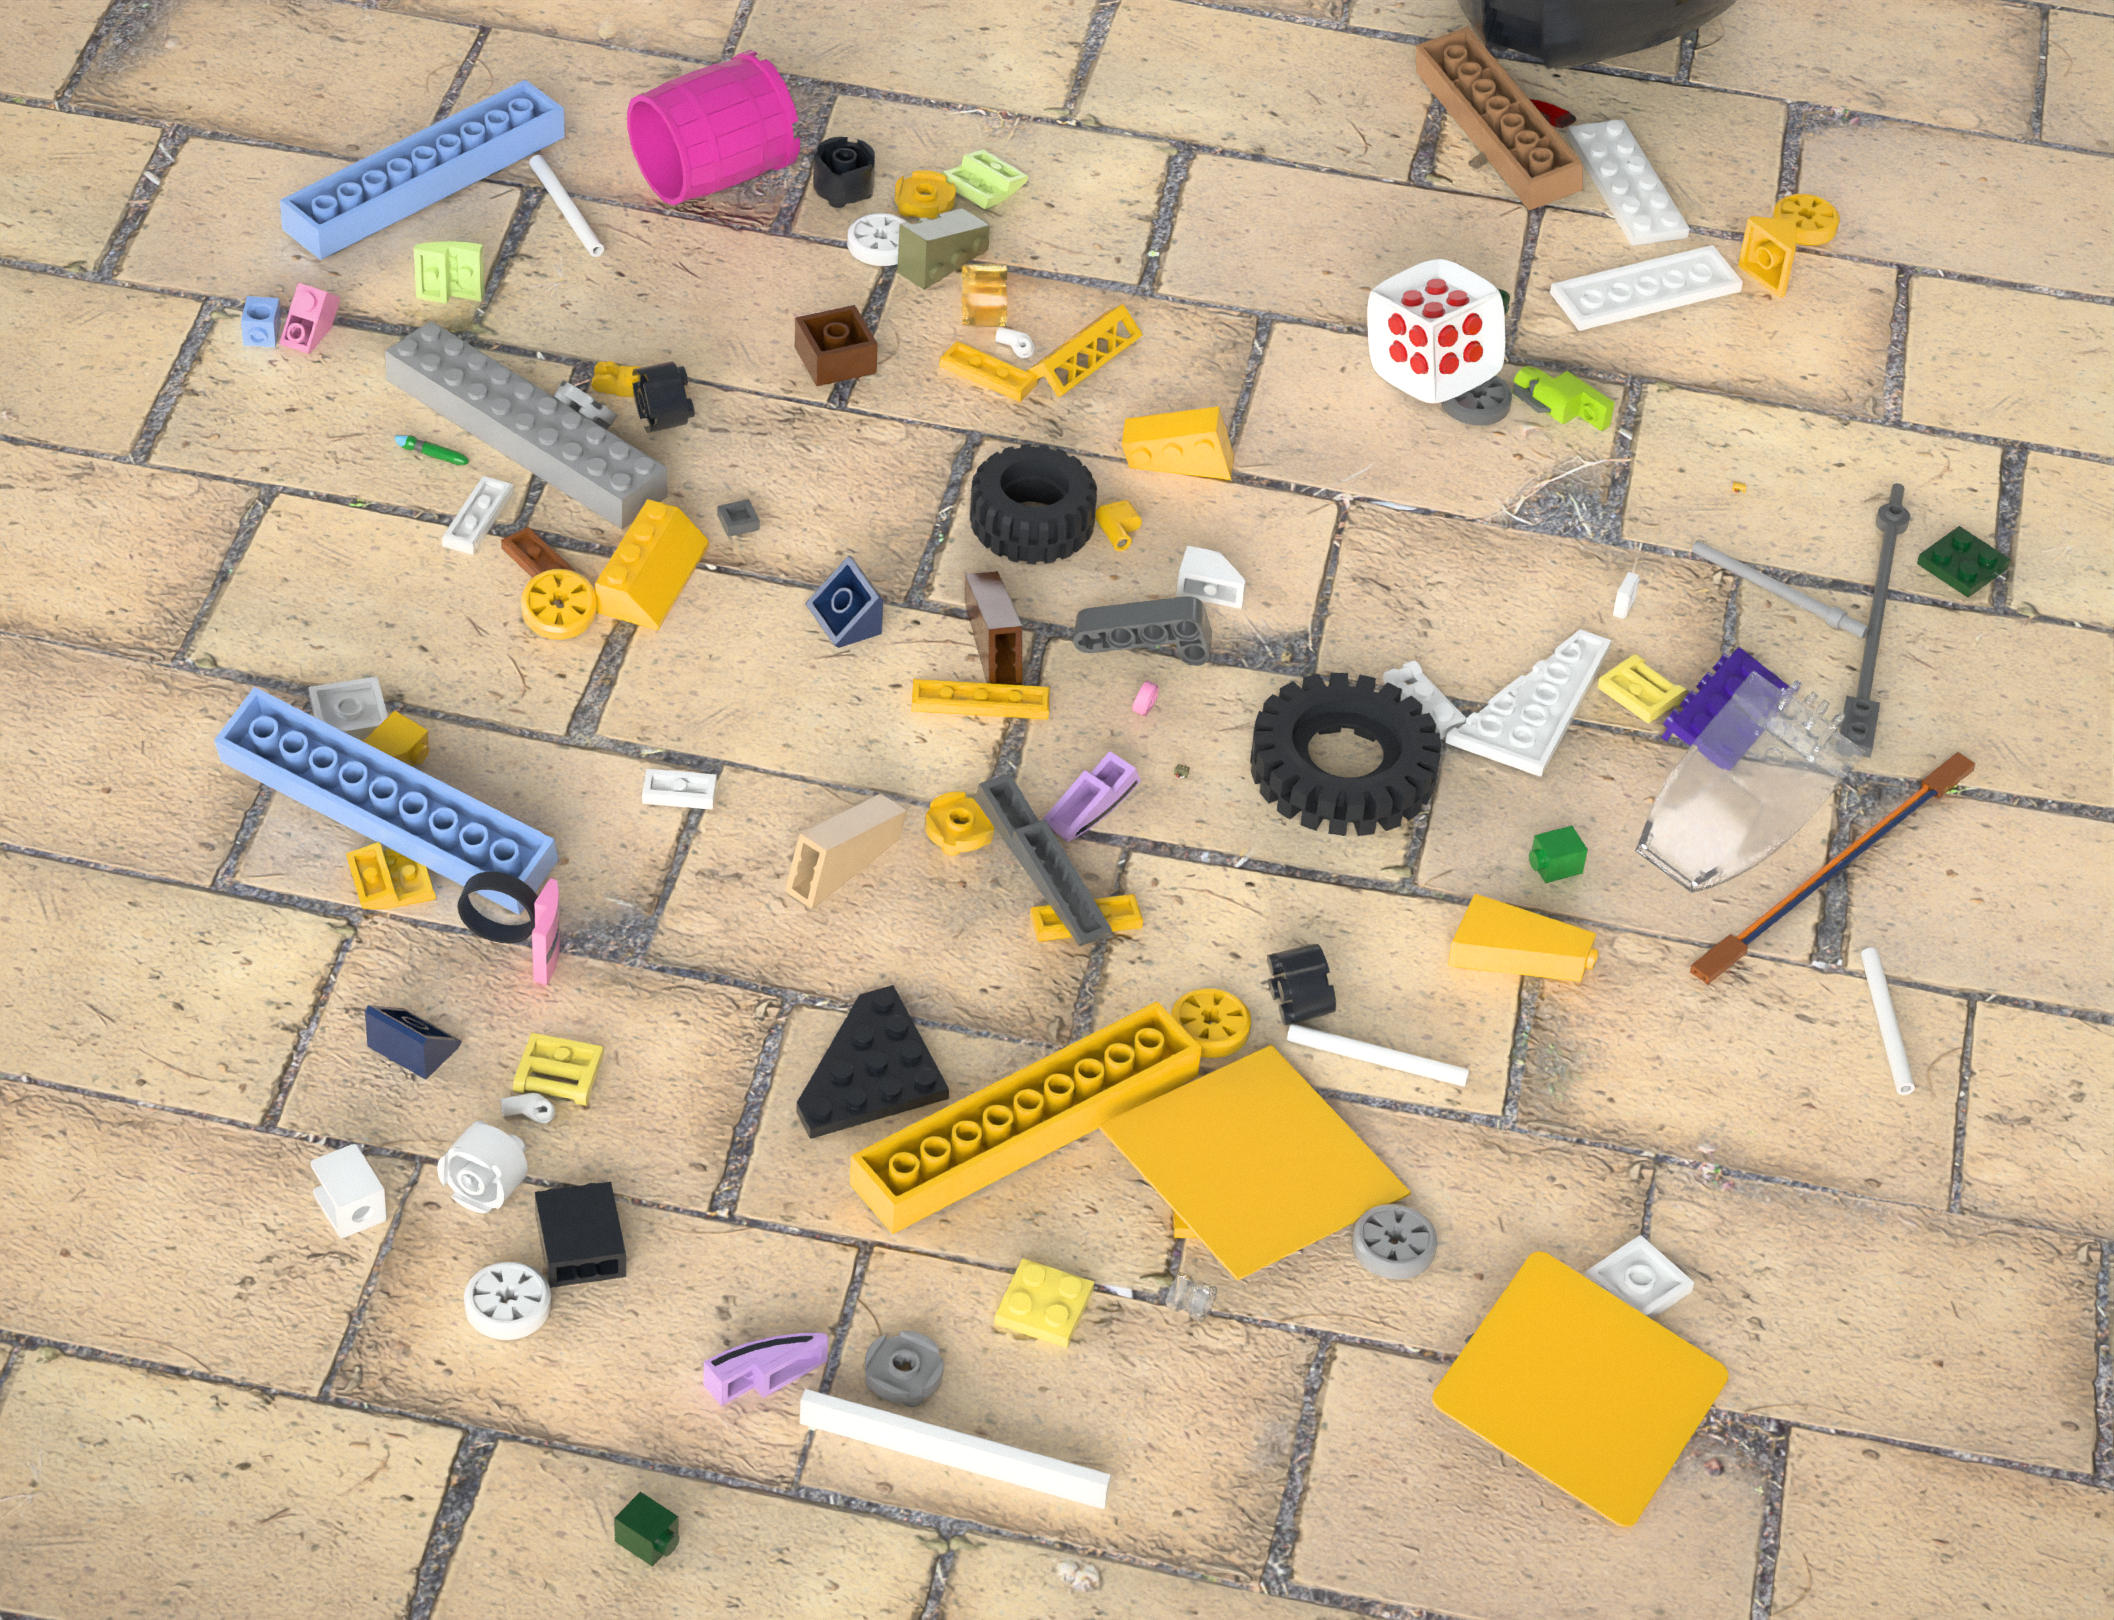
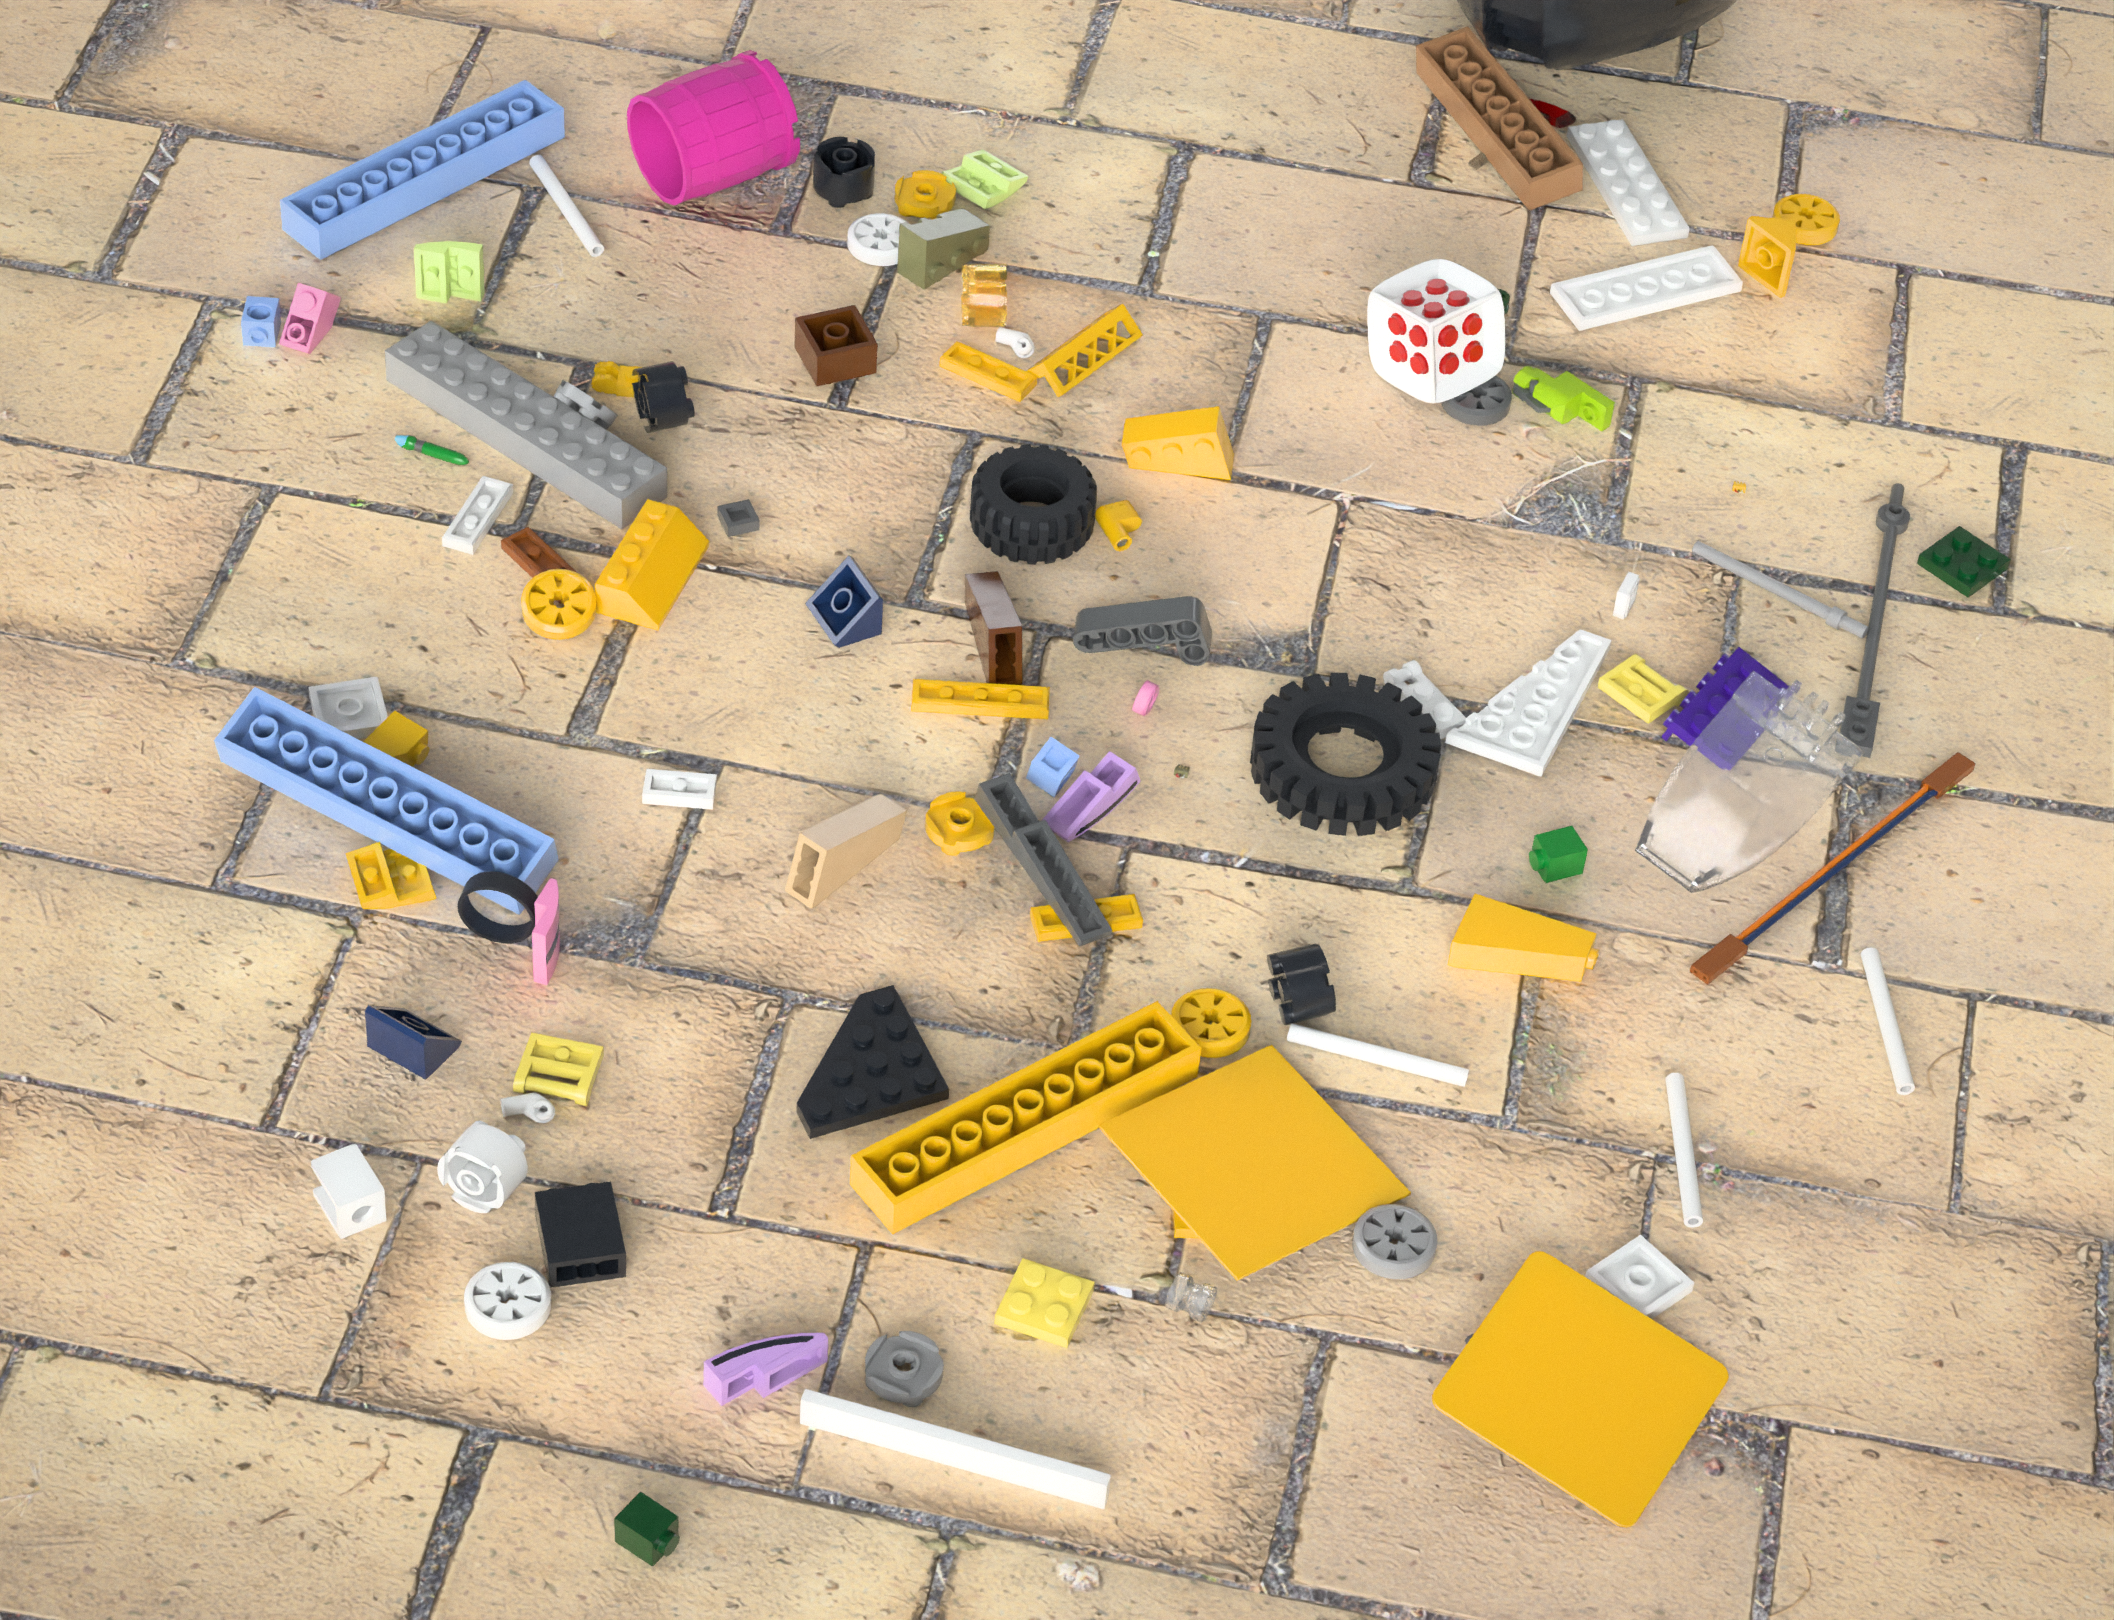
white slope [1176,545,1246,609] -> none
none -> light blue brick [1026,737,1080,798]
none -> white piece [1666,1073,1703,1228]

